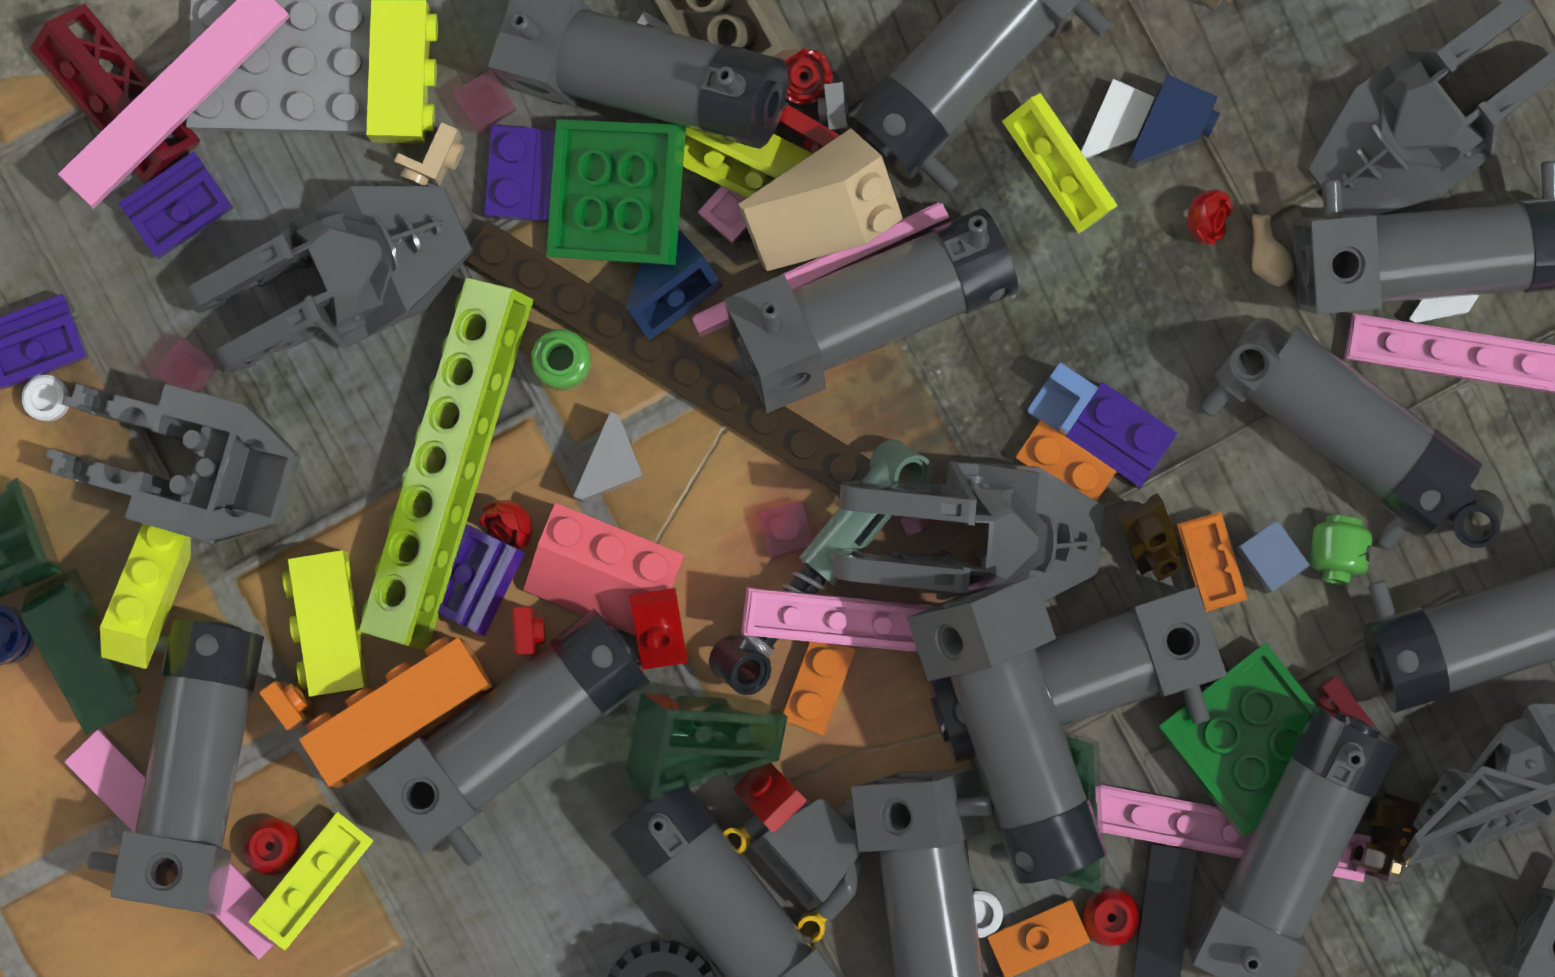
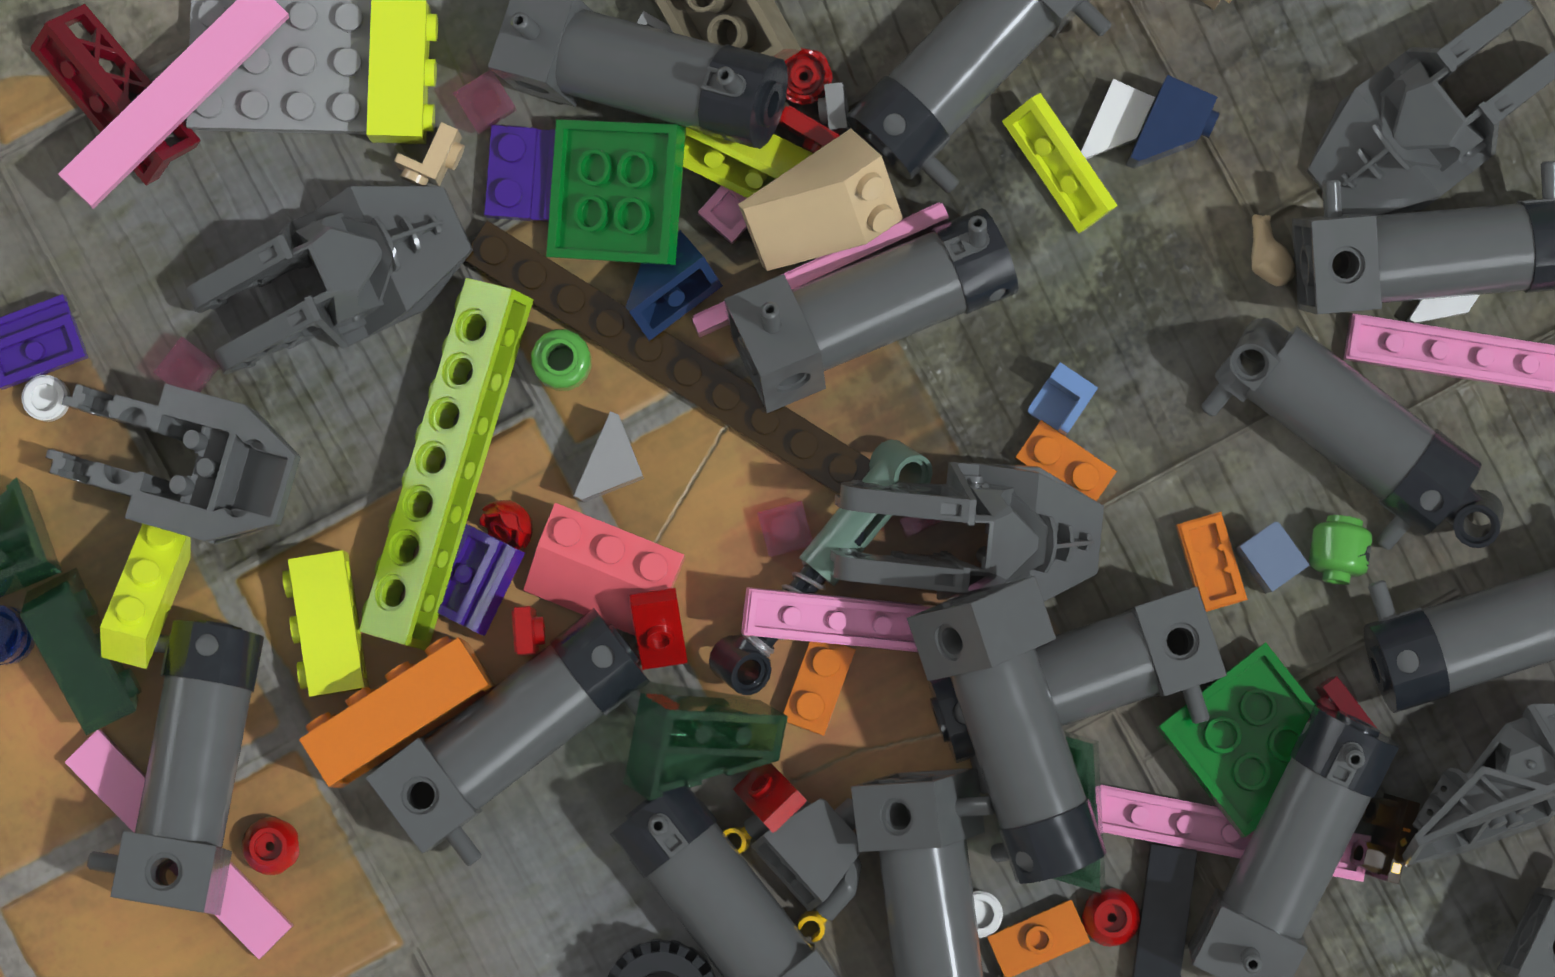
dark purple plate [118,151,234,260] -> none
neon yellow plate [248,812,374,951] -> none
orange plate [259,681,314,730] -> none
dark purple plate [1065,382,1178,489] -> none
dark brown hips [1116,493,1182,581] -> none
red plate [1187,189,1233,245] -> none

